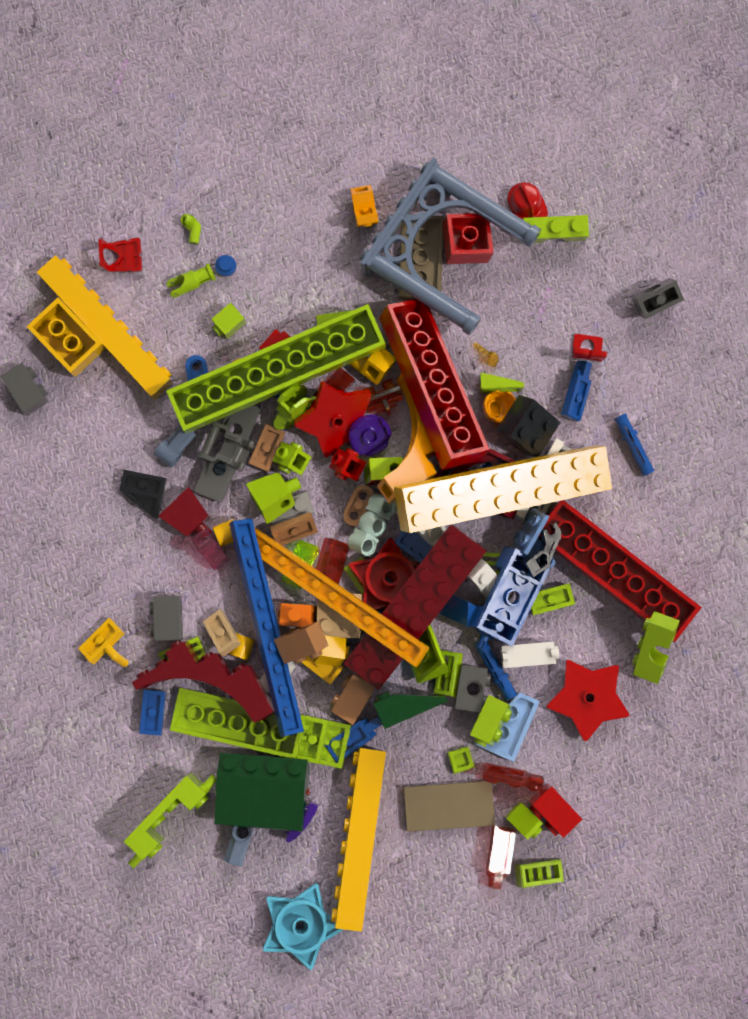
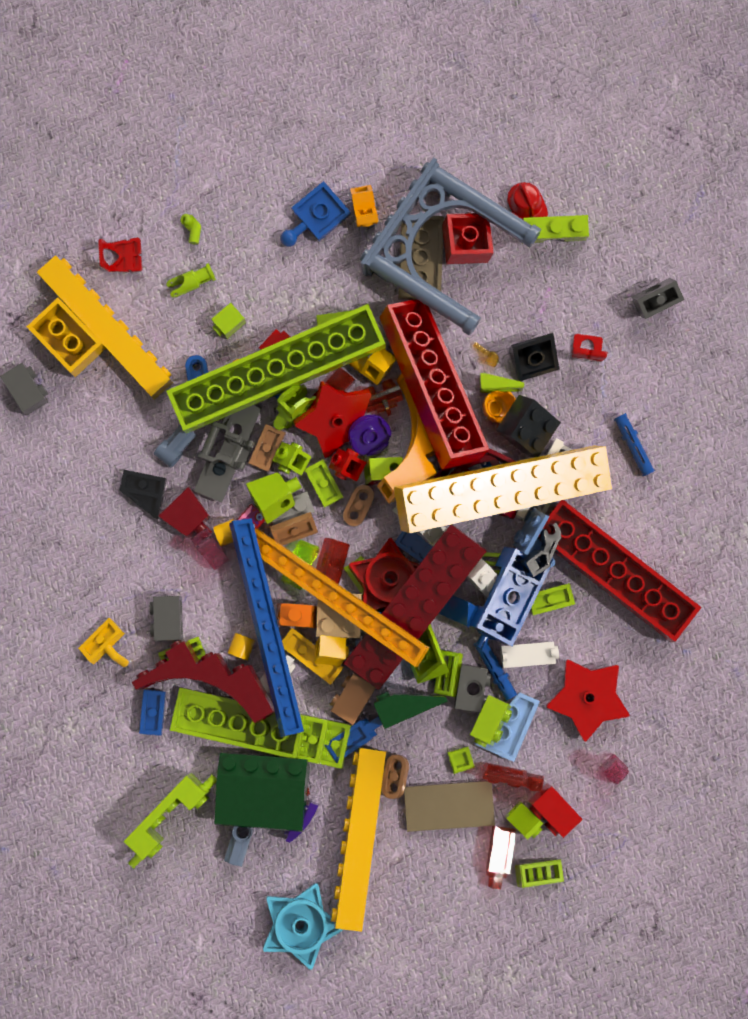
tan plate [203,609,241,657] -> none
blue plate [215,255,237,277] -> none
medium nougat brick [274,622,329,664] -> none
light aqua piece [348,493,396,556] -> none
blue hinge [561,360,592,422] -> none
lime arch [632,611,680,684] -> none
none -> tile [237,504,265,529]
none -> blue plate [280,181,351,247]
none -> lime plate [305,460,344,508]
none -> medium nougat plate [381,755,409,799]
none -> black slope [509,333,560,381]
none -> clear pink leg [598,754,629,785]

